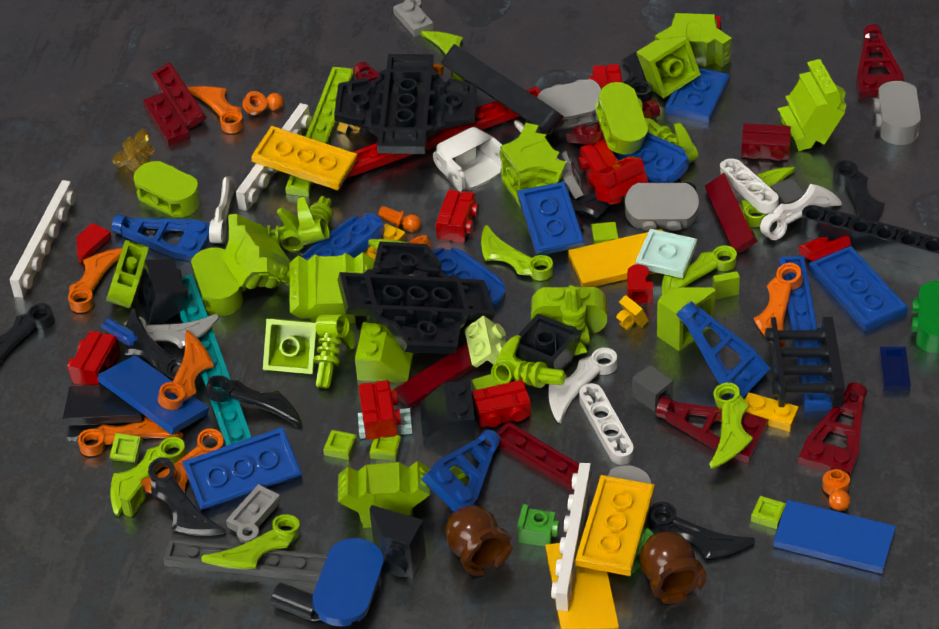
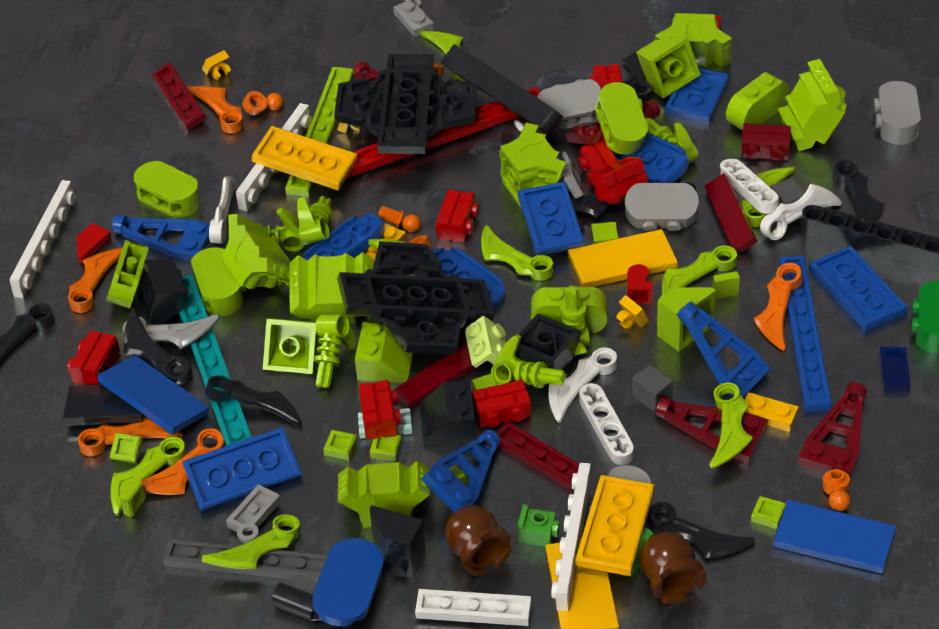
blue axle [101,318,138,346] -> none
clear yellow plate [111,128,155,173] -> none
dark red plate [143,92,190,146] -> none
black piece [148,457,226,536] -> none
orange piece [157,330,214,410] -> none
white piece [433,127,502,193] -> none
light aqua tile [635,229,697,278] -> none
black fence [765,317,845,407] -> none
red tile [798,236,851,261] -> none
dark red plate [856,24,905,98] -> none
none -> yellow tile [202,50,231,80]
none -> white plate [415,589,531,626]
none -> lime brick [726,72,789,130]

